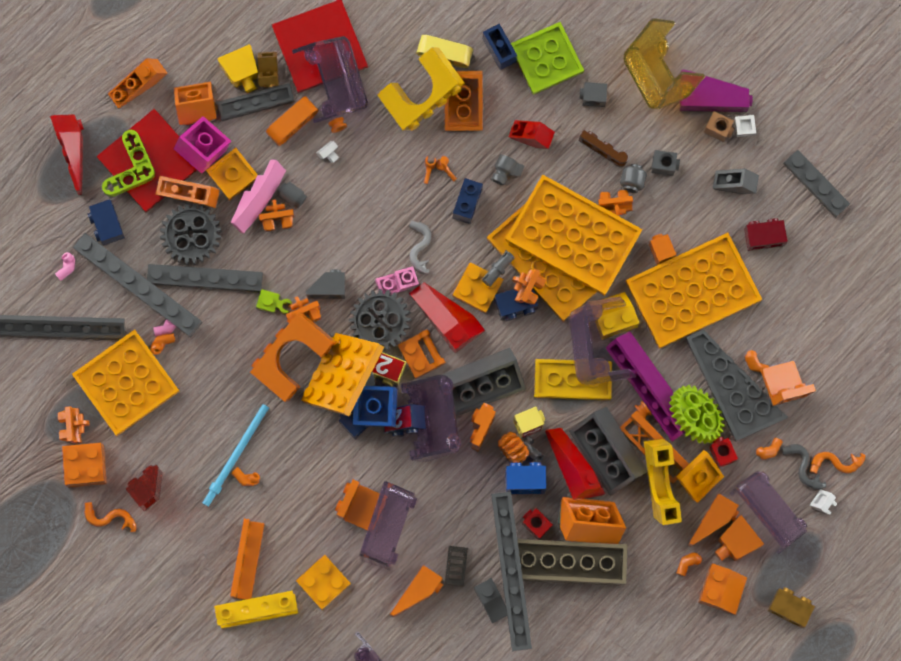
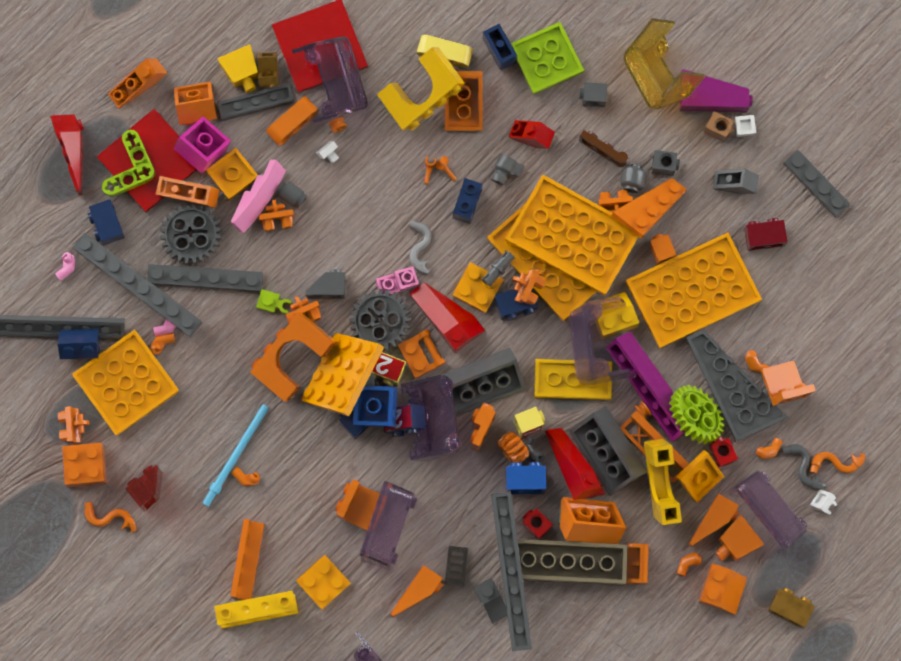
none -> dark blue brick [58,329,100,359]
none -> orange wing [611,178,687,239]
none -> orange hinge [626,543,649,585]

